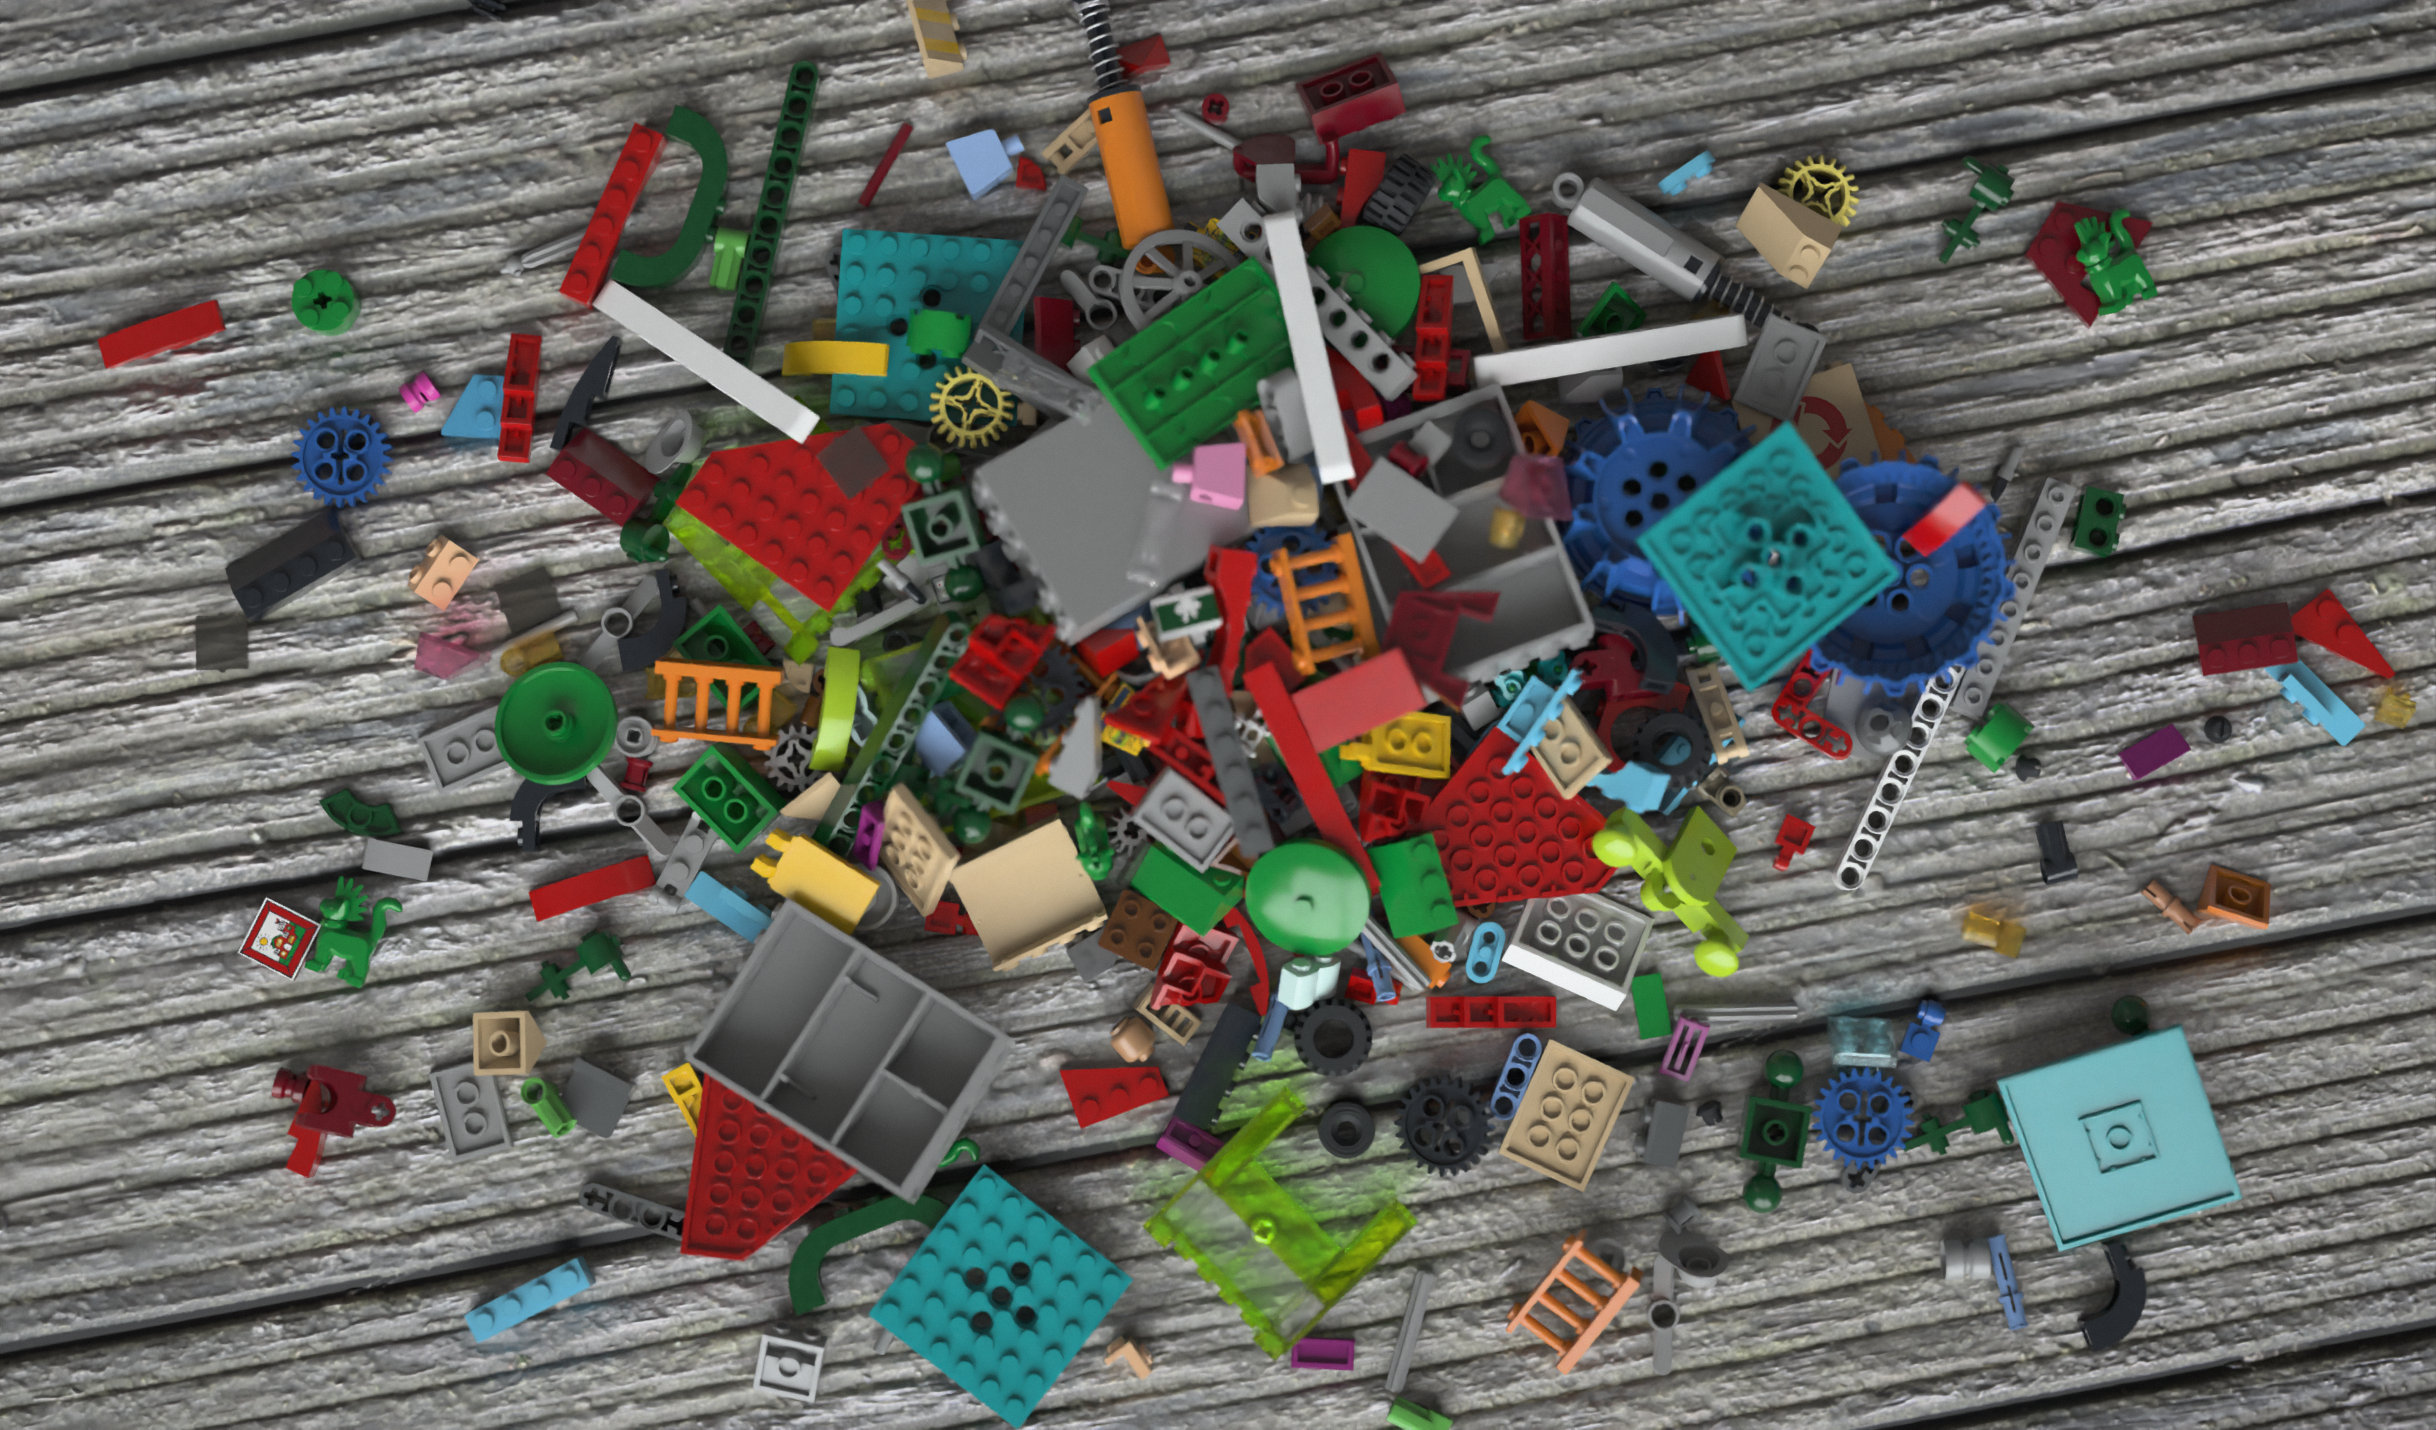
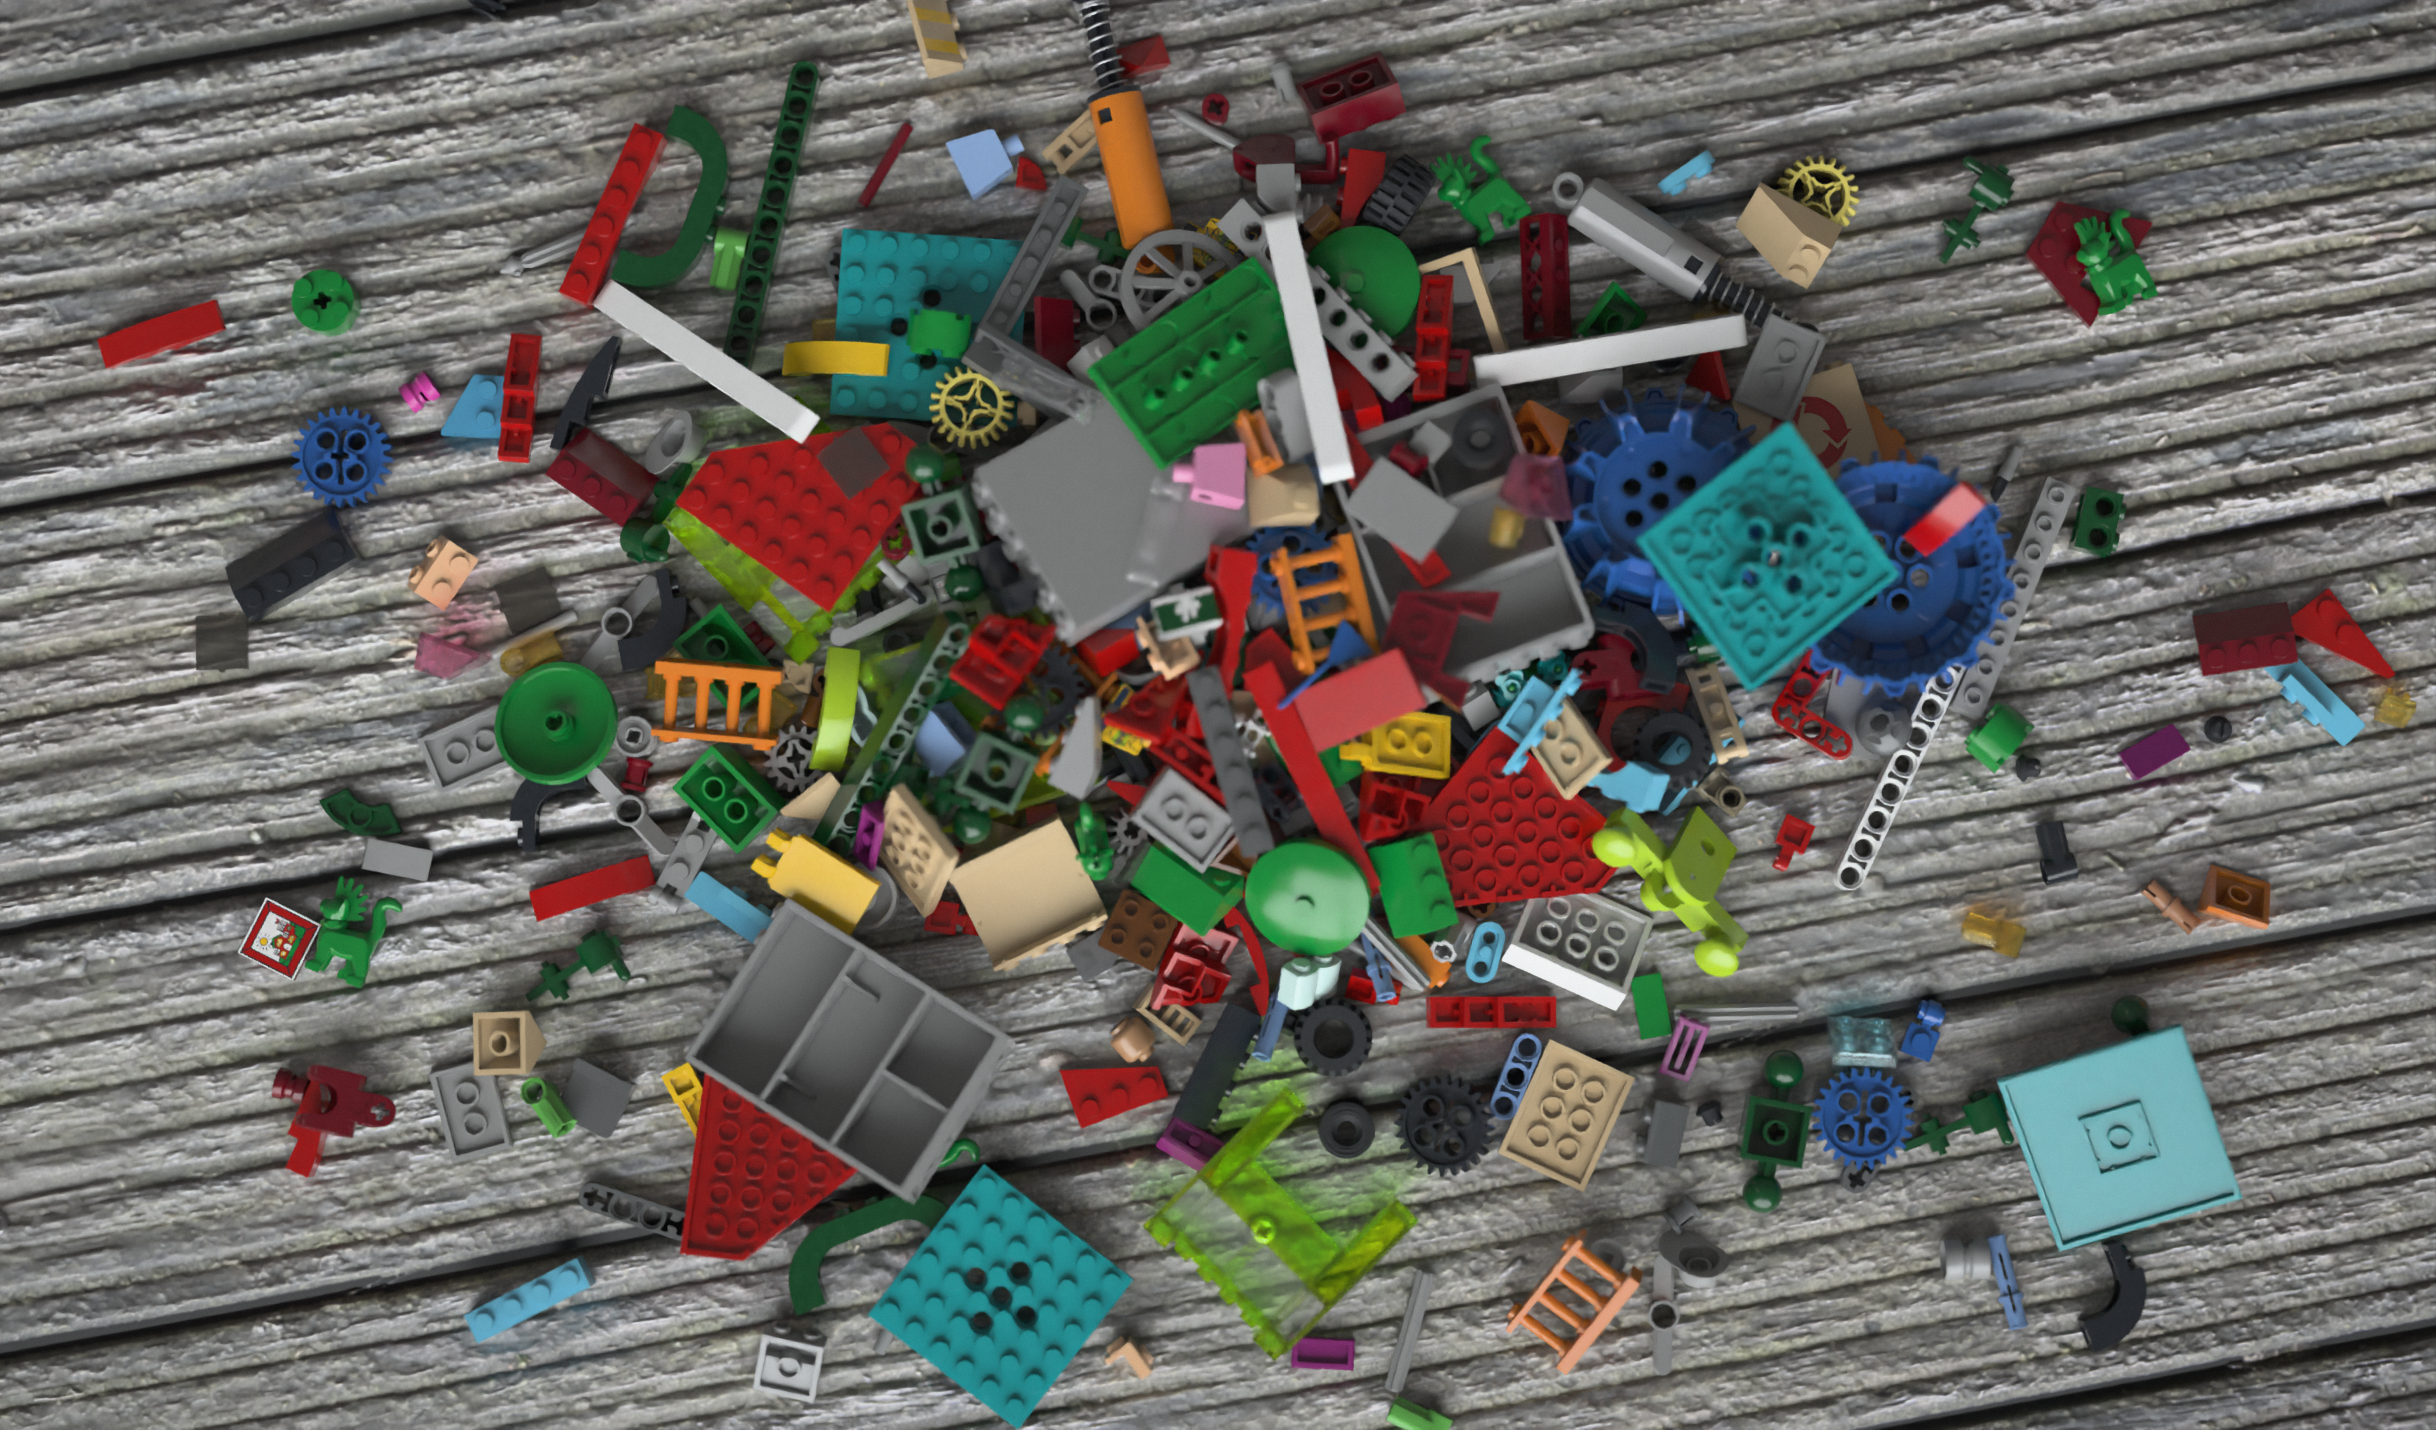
none -> light grey pin [1269,61,1299,103]
none -> blue piece [1278,619,1375,709]

